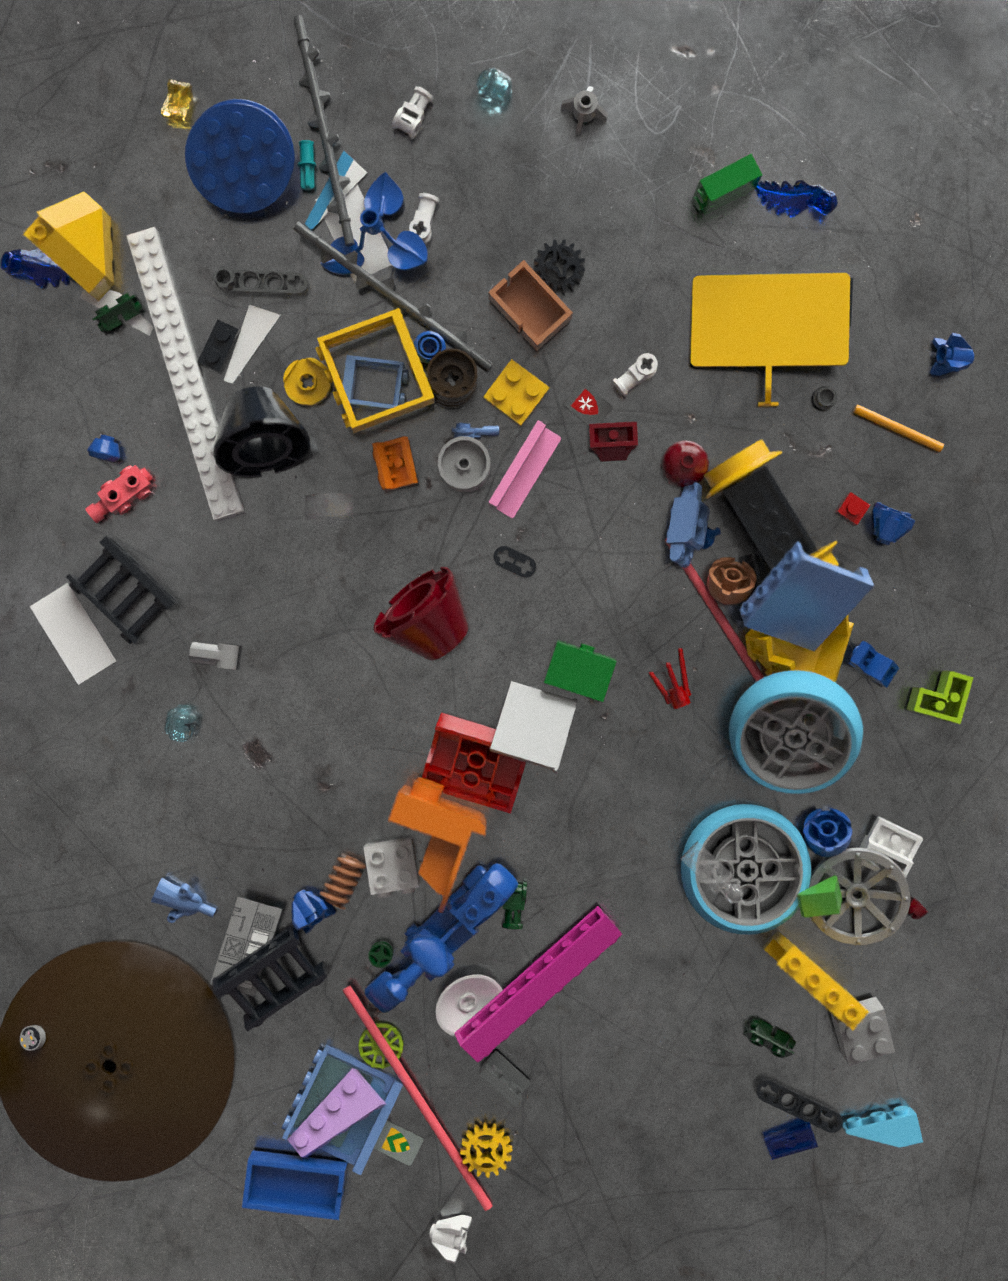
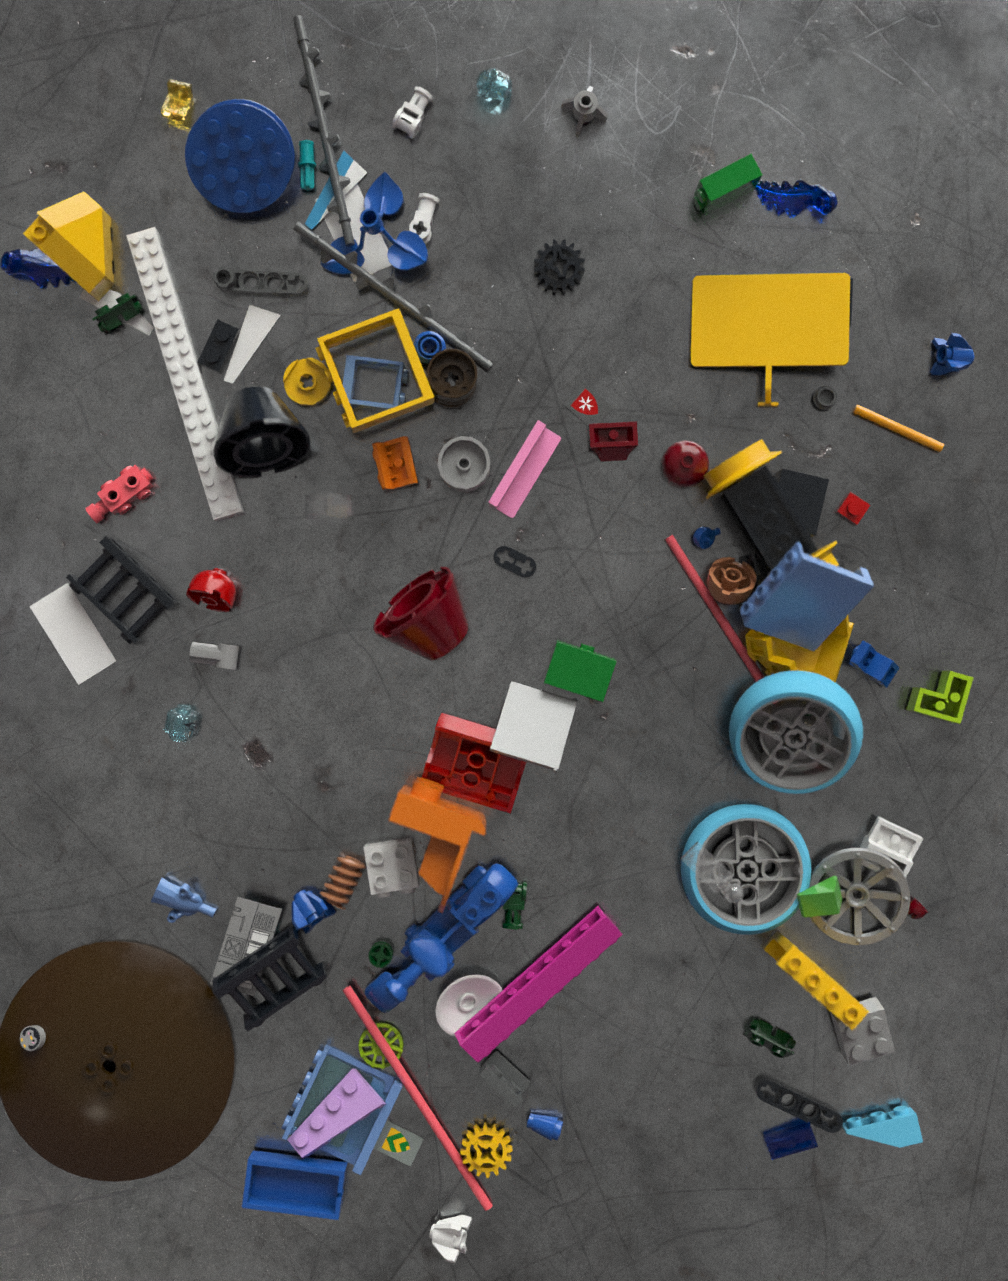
blue cone [87,434,120,462] -> none
medium blue plate [451,423,499,438] -> none
yellow plate [483,359,550,426] -> none
nougat piece [488,260,573,351] -> none
white connector [612,353,658,397] -> none
red plant [649,648,691,709] -> none
medium blue hinge [666,482,710,568] -> none
blue cylinder [803,808,852,858] -> none
blue brick [873,502,915,545] -> none
none -> red cylinder [186,568,236,612]
none -> blue cone [526,1113,563,1141]
none -> black brick [776,468,829,537]

